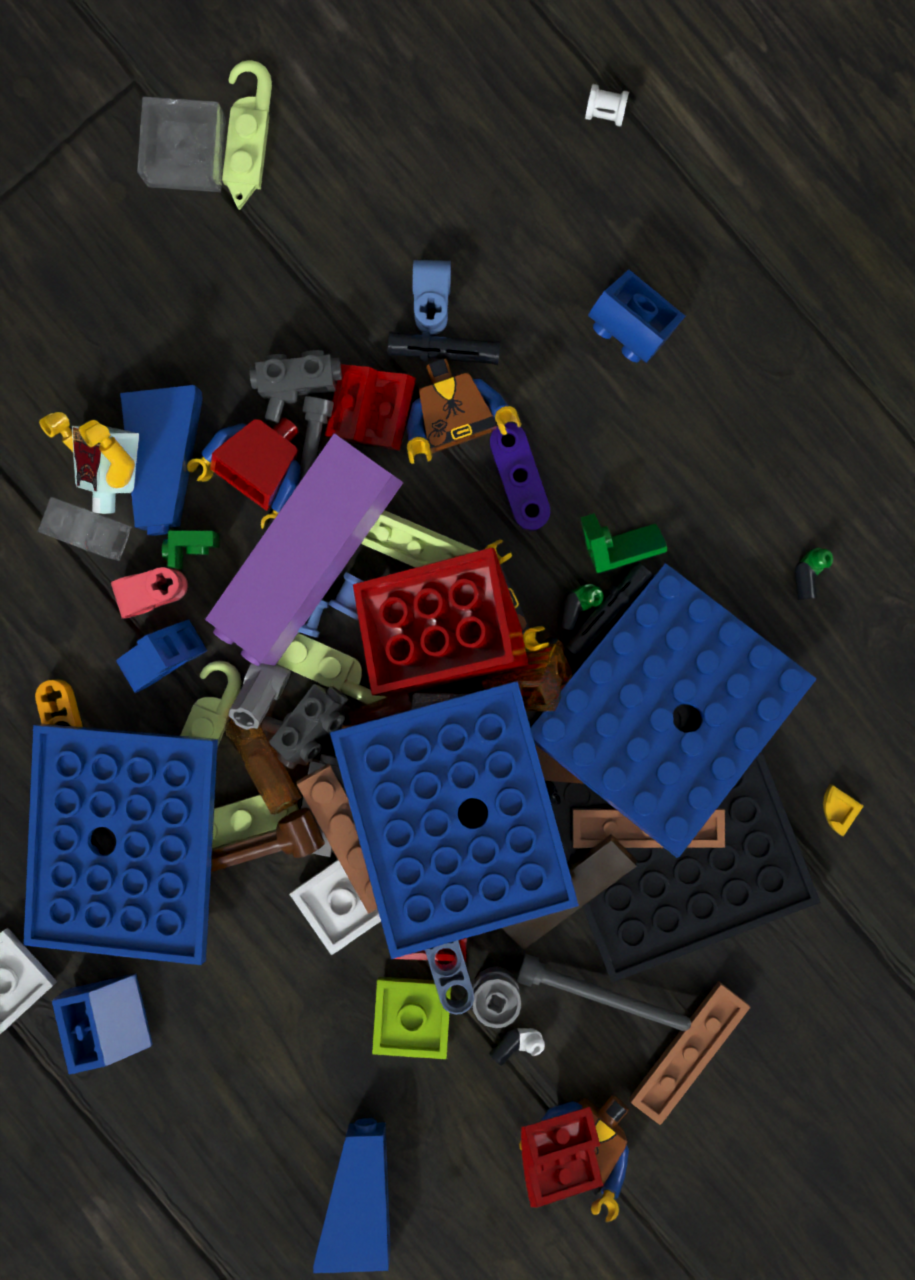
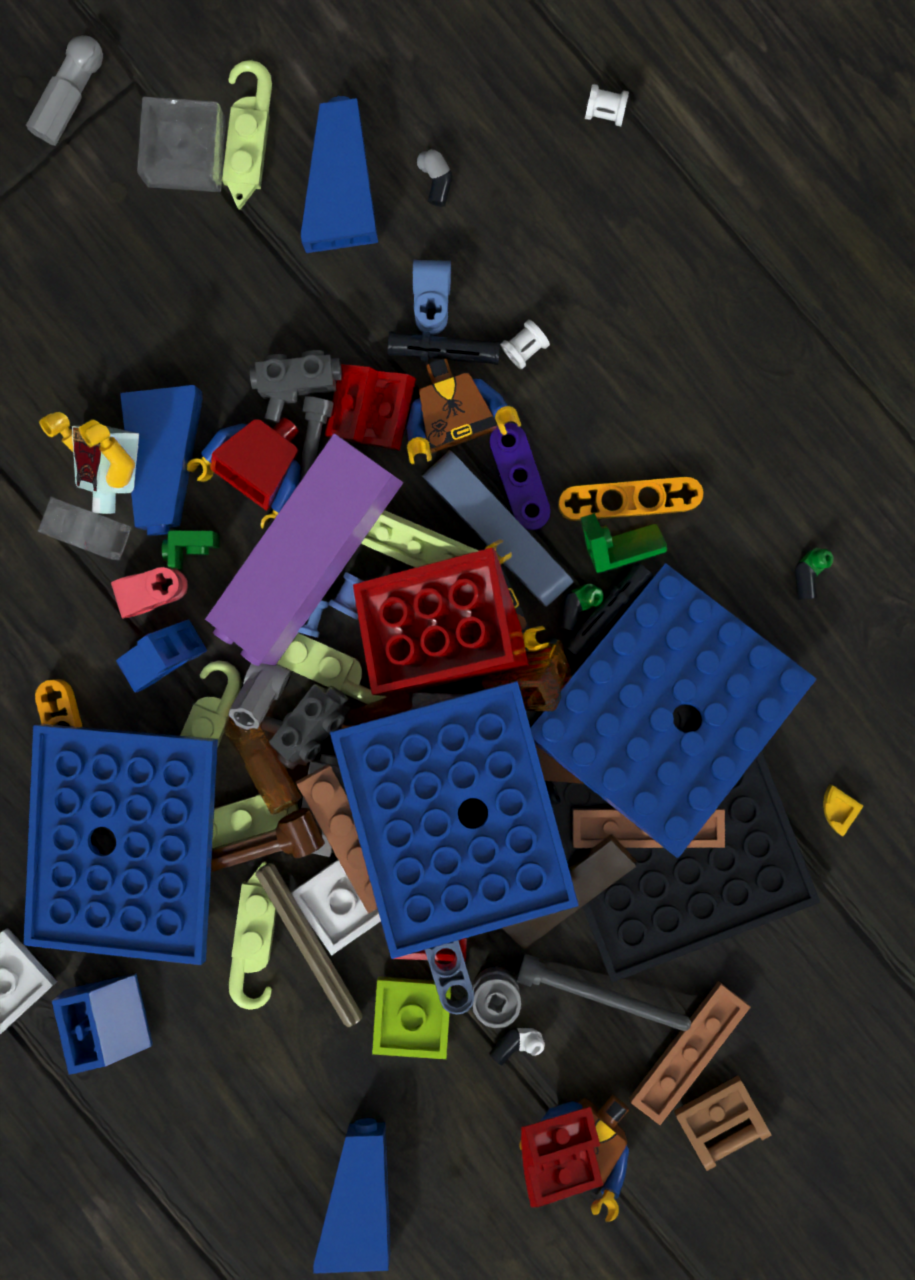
blue brick [588,269,686,363] -> none
none -> light grey piece [26,35,103,146]
none -> yellowish green plate [229,861,277,1010]
none -> dark tan axle [256,863,363,1027]
none -> blue slope [301,96,378,253]
none -> arm [417,149,452,207]
none -> sand blue beam [422,450,573,607]
none -> white bush [500,320,550,369]
none -> light orange beam [558,477,704,521]
none -> medium nougat plate [674,1076,772,1171]

